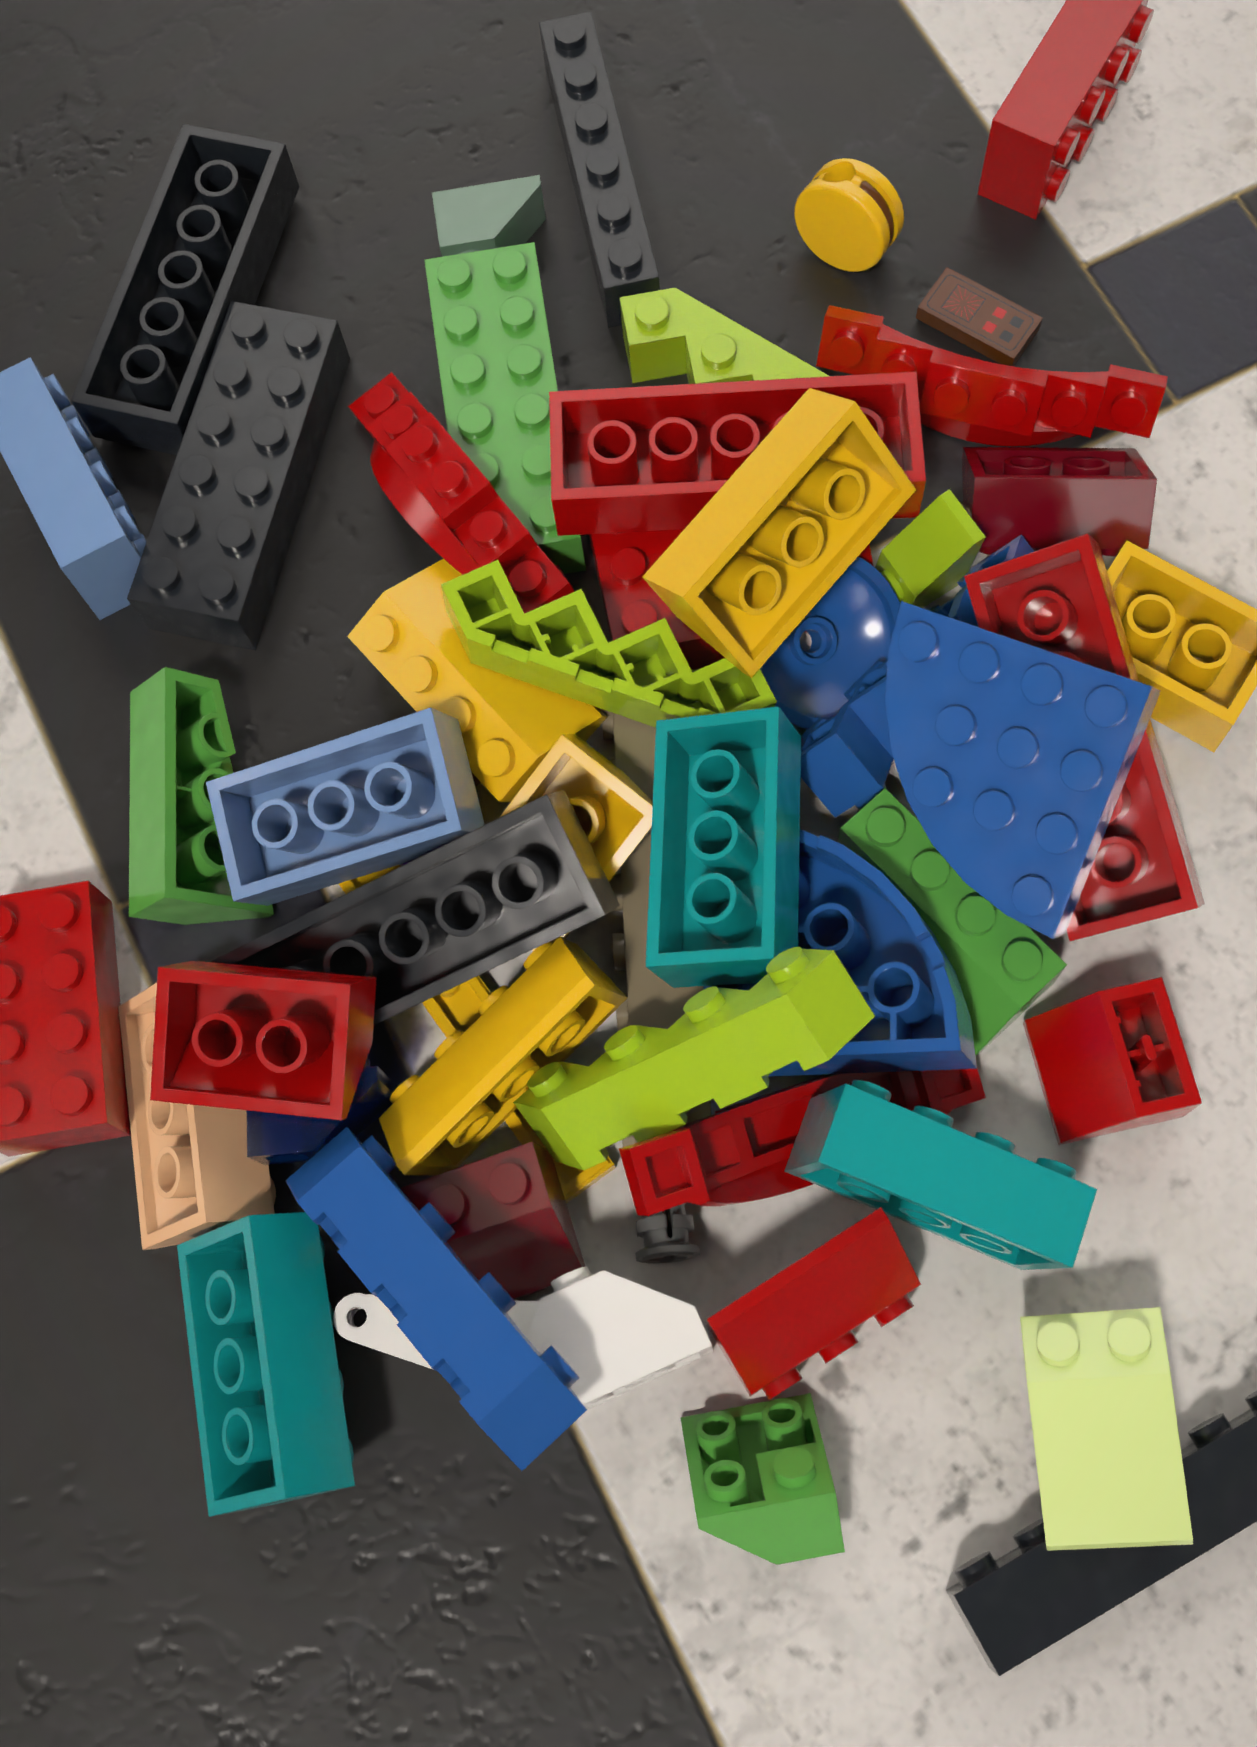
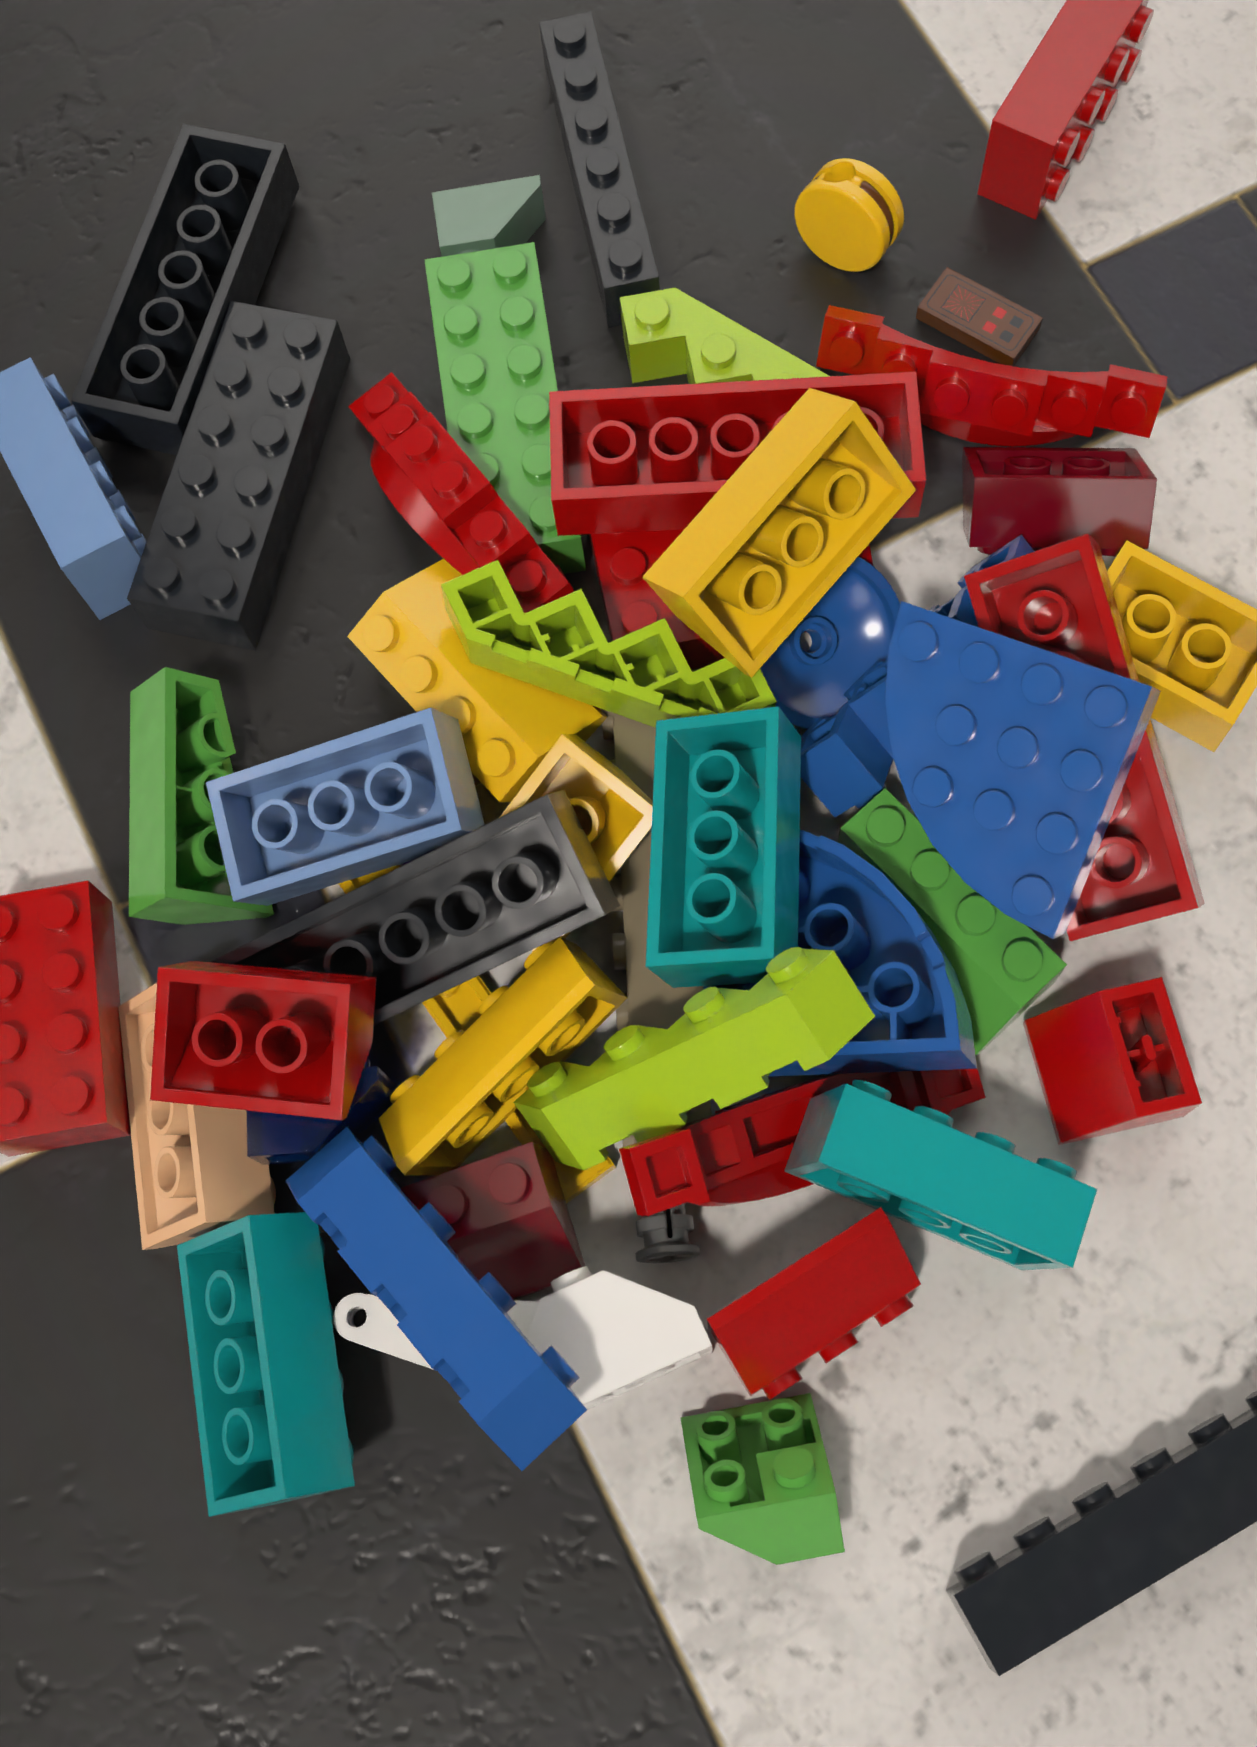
lime slope [875,489,985,608] -> none
yellowish green slope [1020,1307,1193,1551] -> none

